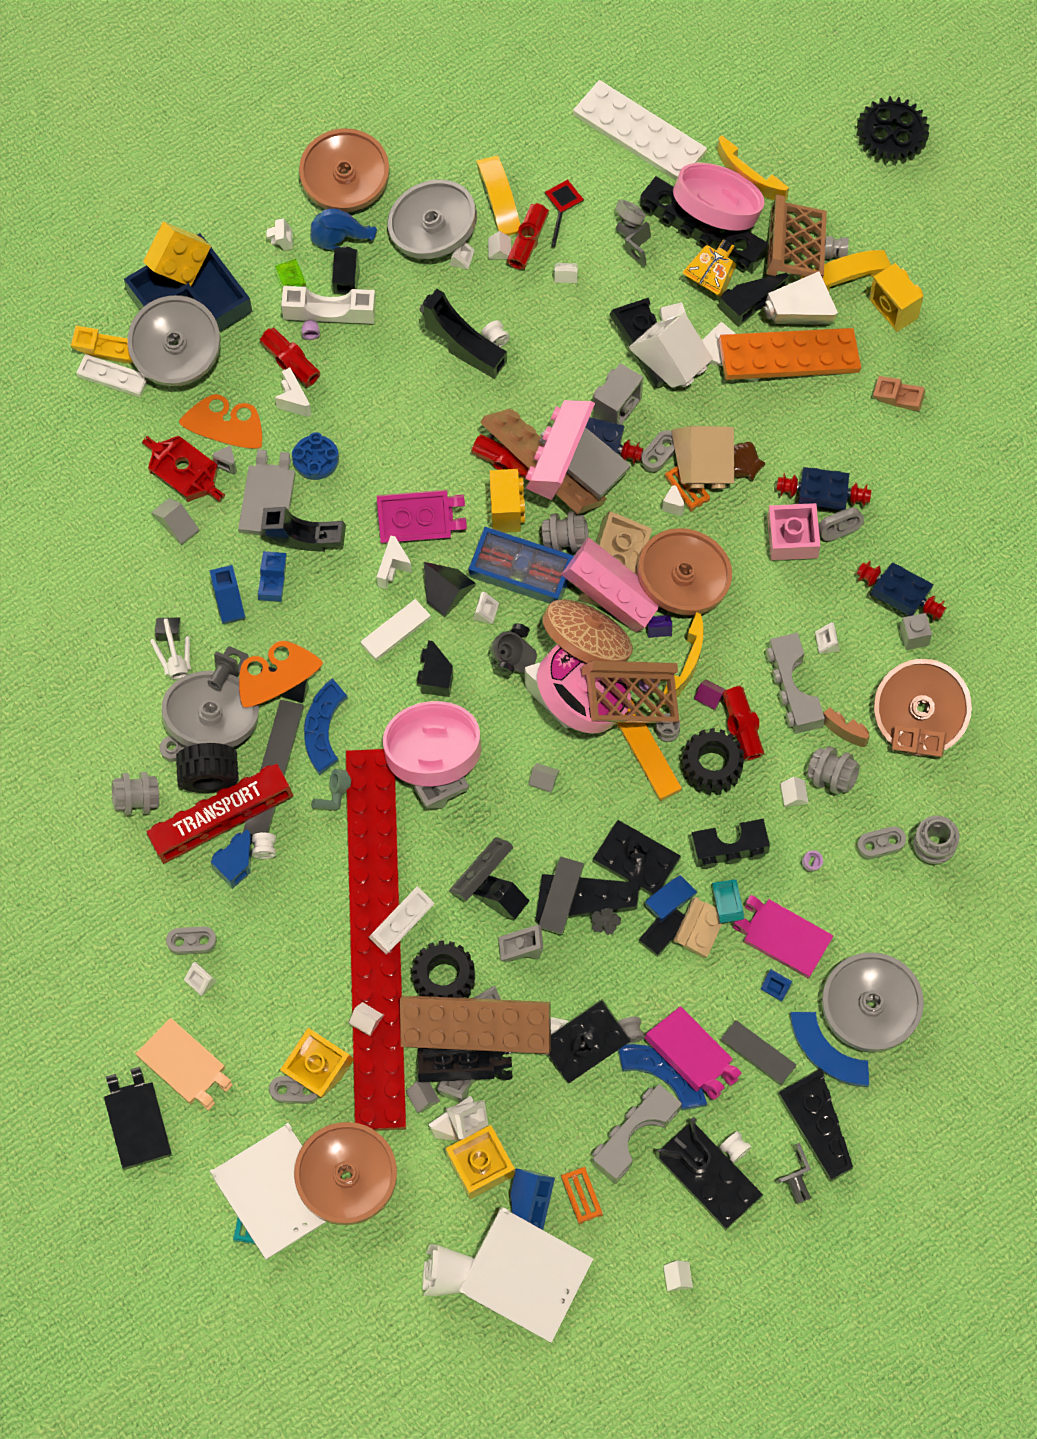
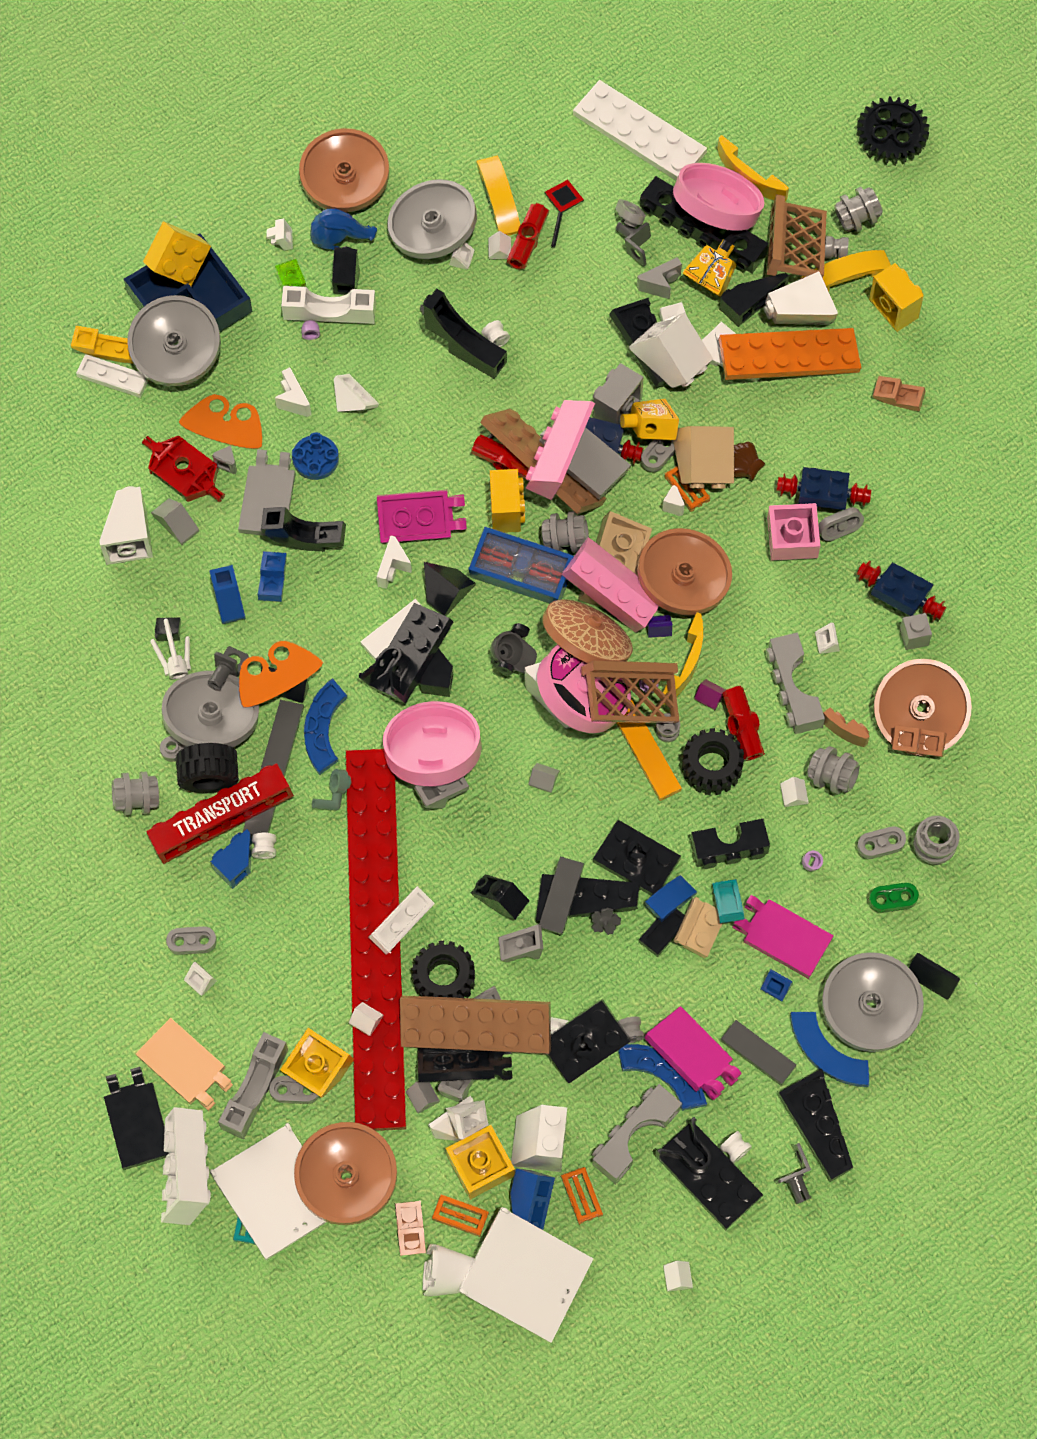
red piece [259,327,321,387] -> none
dark grey tile [449,837,514,901] -> none
white slope [473,592,499,624] -> none
white slope [554,263,578,283] -> none
none -> white slope [100,486,153,565]
none -> white wedge [161,1107,211,1225]
none -> light grey arch [218,1032,288,1140]
none -> white slope [334,374,379,412]
none -> black plate [359,603,454,704]
none -> slope [395,1201,426,1256]
none -> orange tile [432,1194,489,1237]
none -> white slope [511,1105,567,1172]
none -> yellow torso [620,399,679,440]
none -> light grey slope [637,257,682,299]
none -> light grey piece [834,187,883,233]
none -> green plate [869,883,919,913]
none -> black slope [909,953,960,1000]

